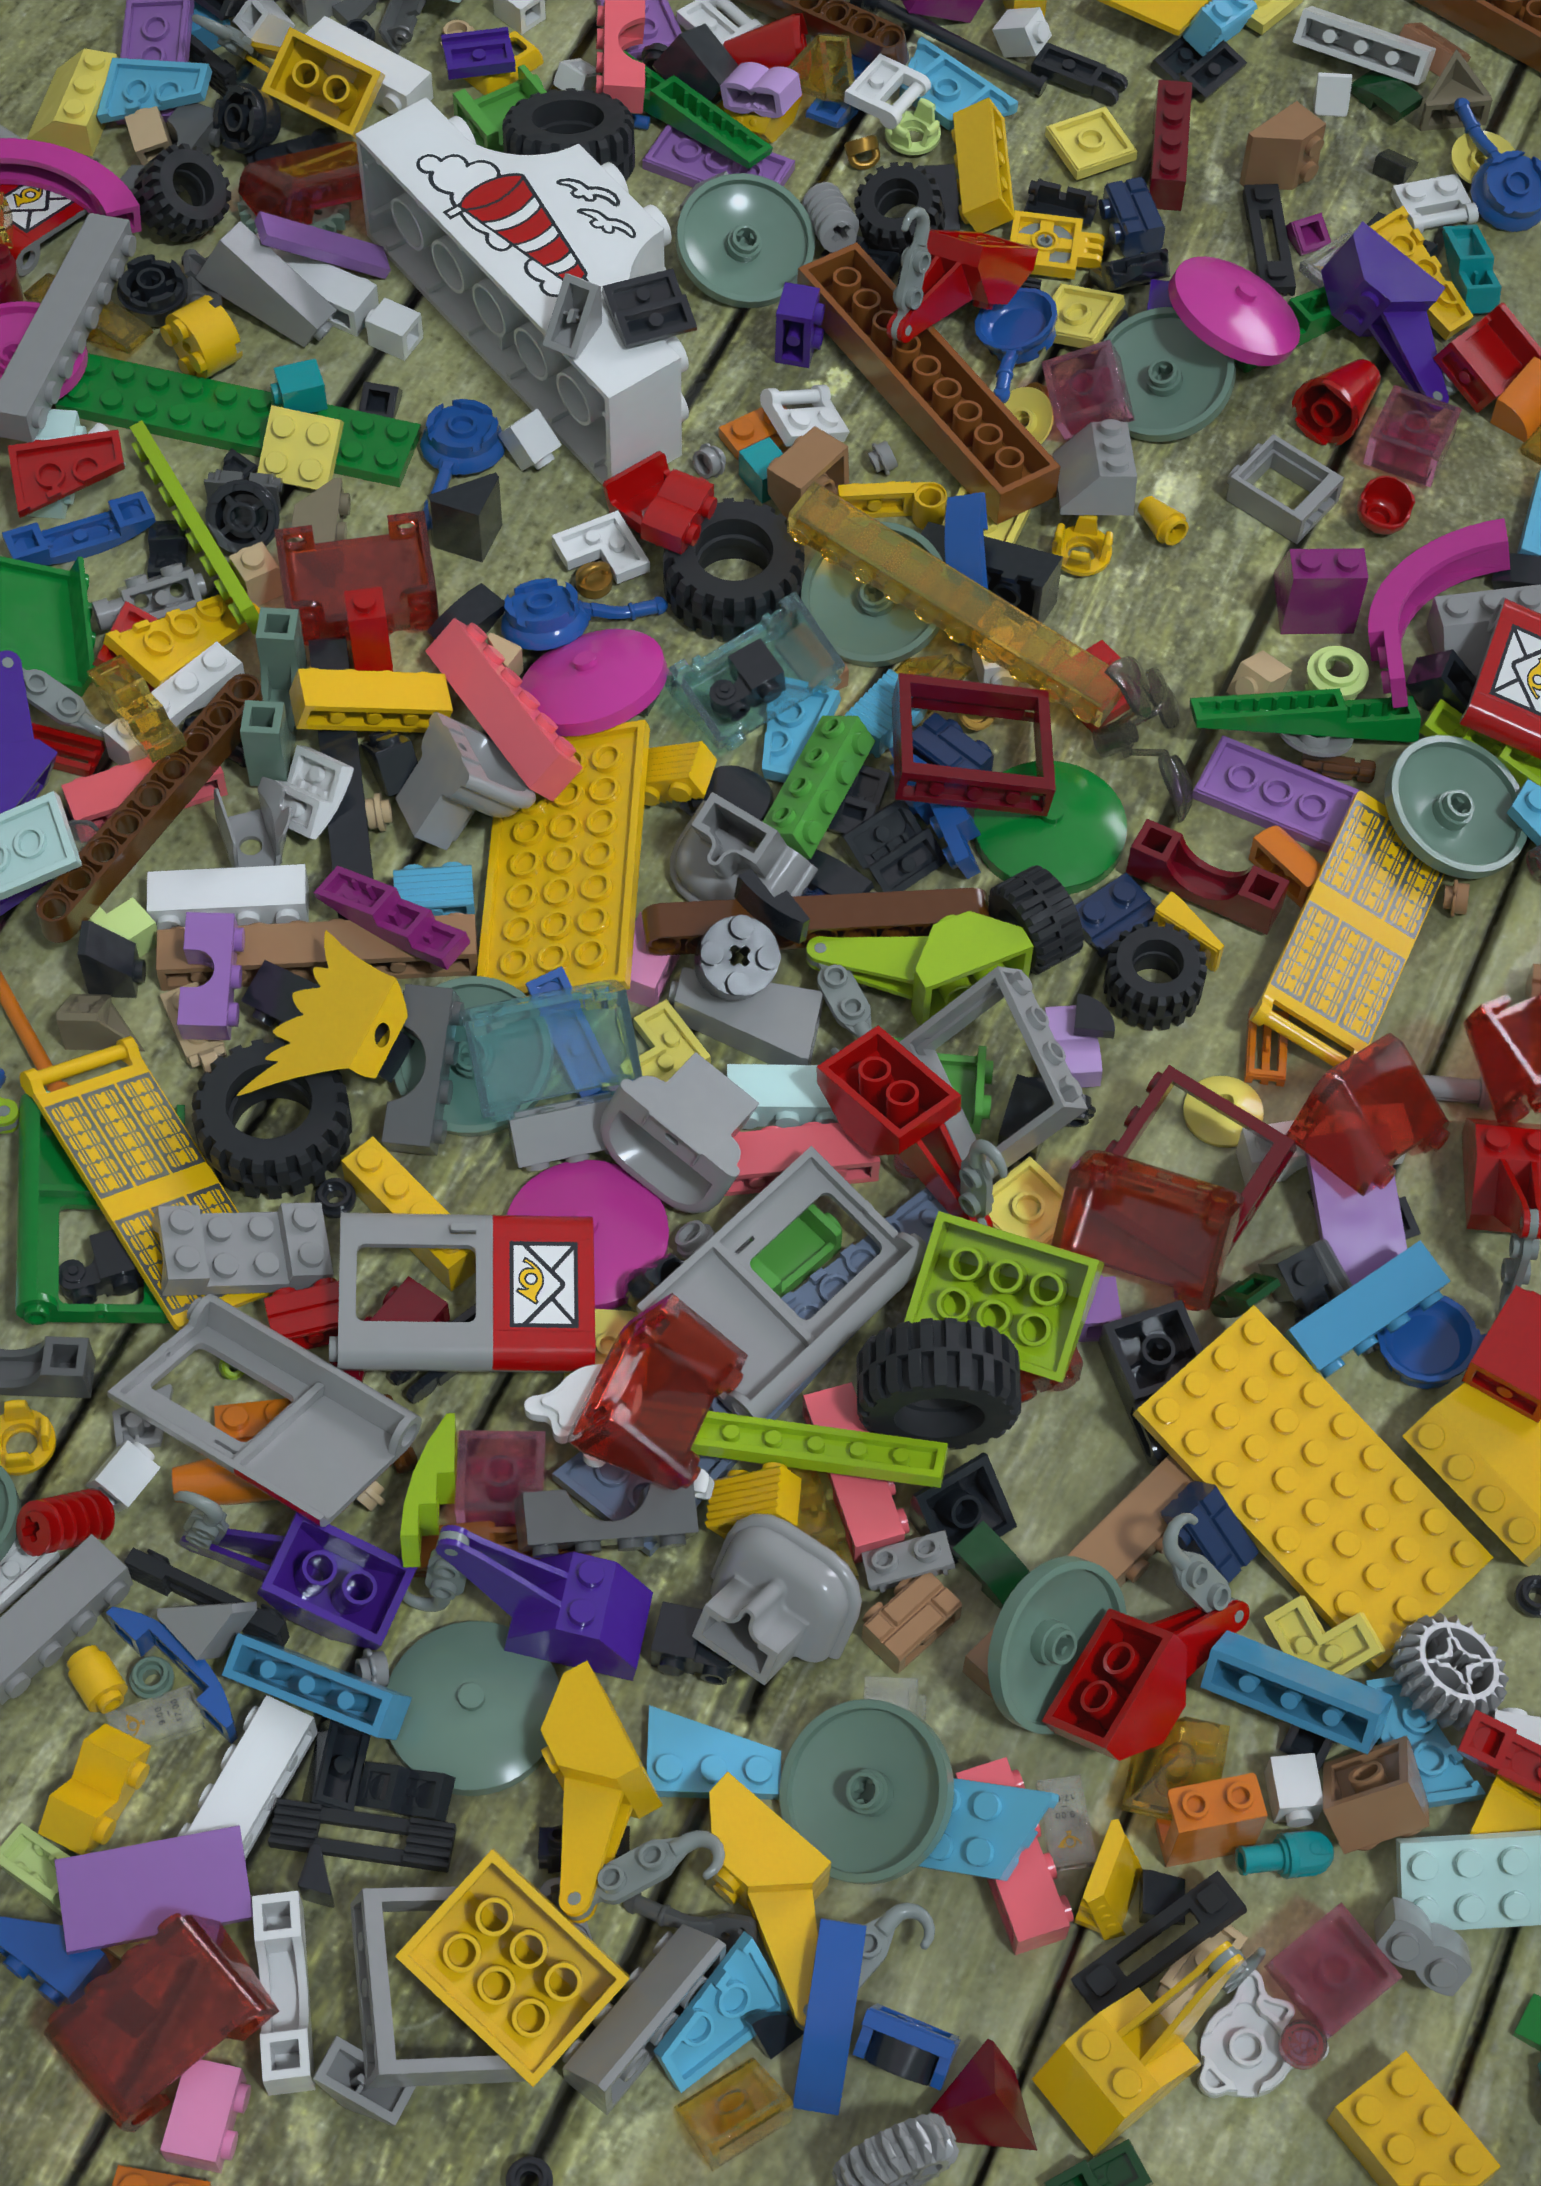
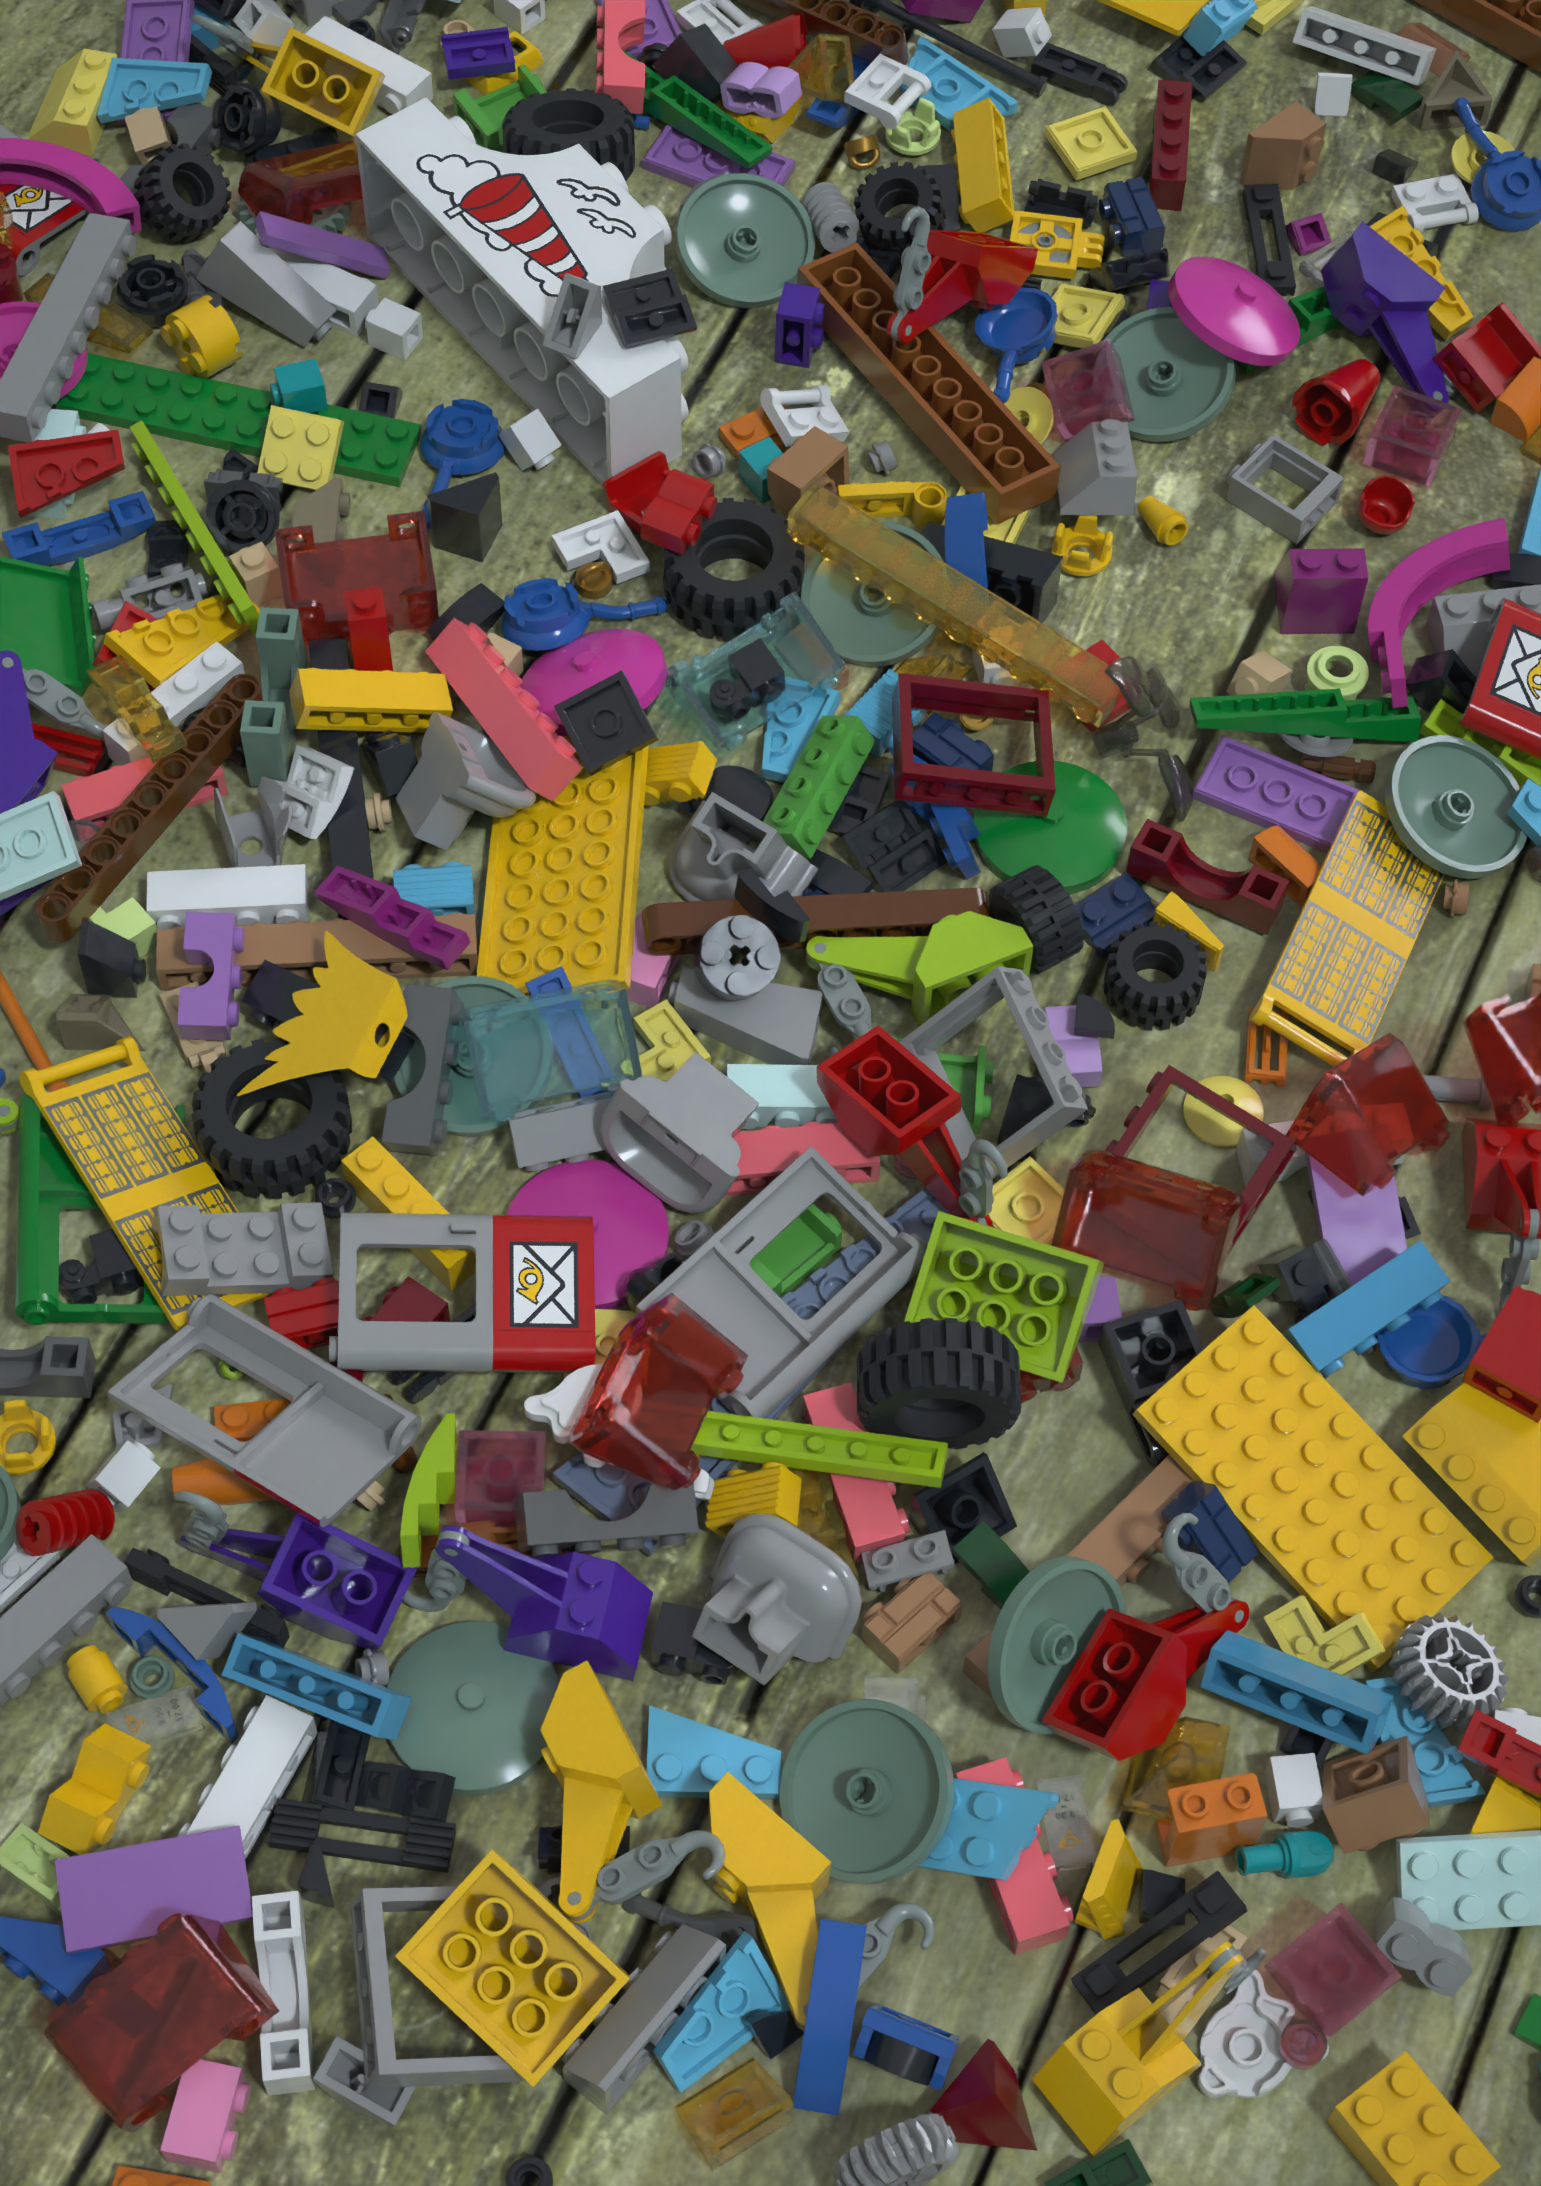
white slope [554,58,600,91] -> none
teal slope [1442,224,1502,314] -> none
none -> black plate [554,670,659,776]

